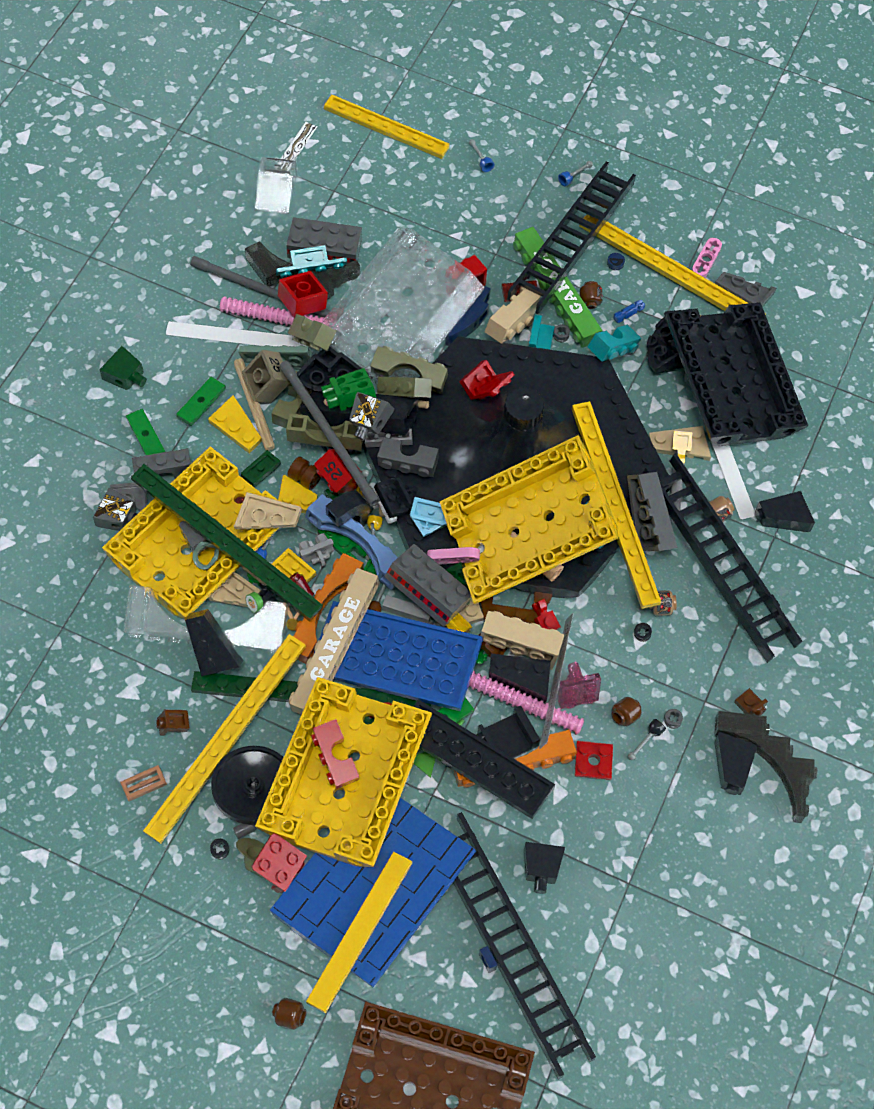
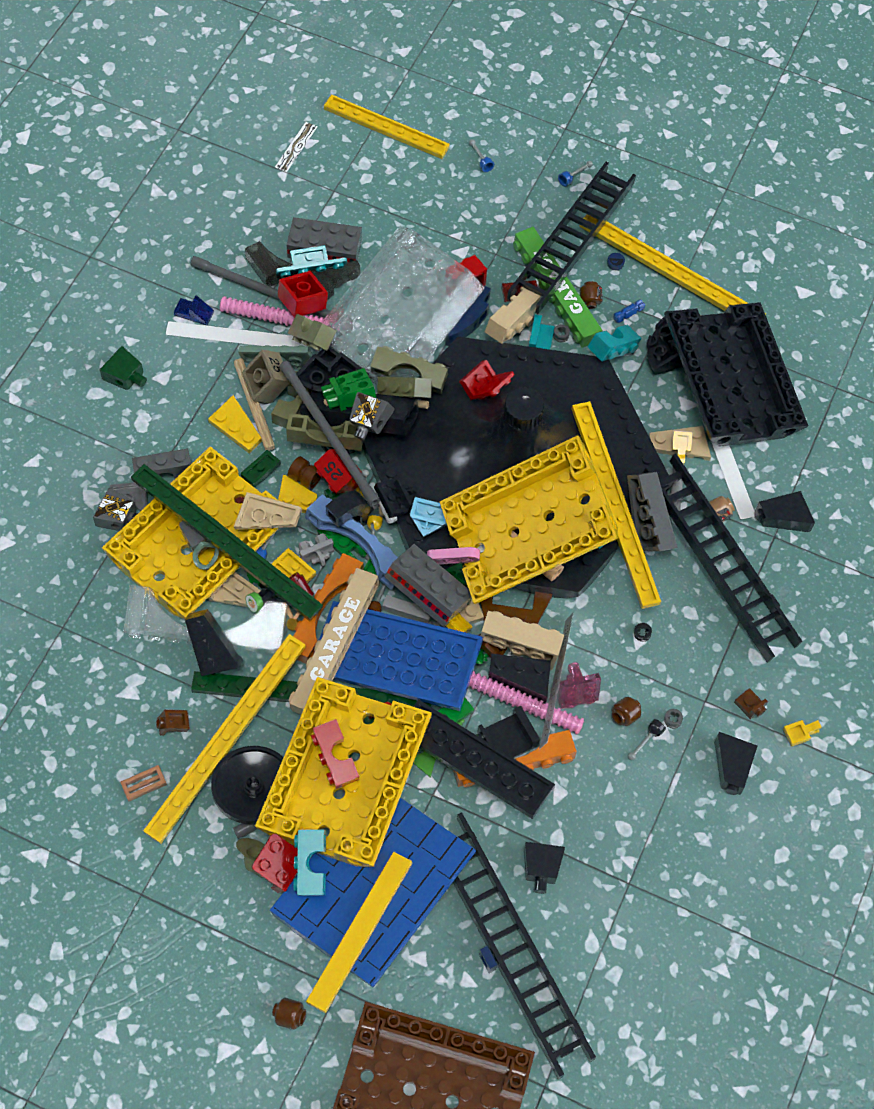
green tile [126,408,165,456] -> none
green tile [176,376,226,426] -> none
black bush [210,838,230,860] -> none
clear slope [255,157,297,214] -> none
light grey piece [365,429,413,448] -> none
dark grey arch [377,437,439,477] -> none
red plate [532,599,561,630] -> none
red piece [575,741,613,780] -> none
head [648,590,677,616] -> none
bright pink beam [692,238,722,278] -> none
clear smoke arch [714,711,818,823] -> none
dark grey wing [715,272,777,307] -> none
none -> clear blue slope [174,295,214,326]
none -> arch [294,830,326,896]
none -> yellow plate [783,720,822,747]

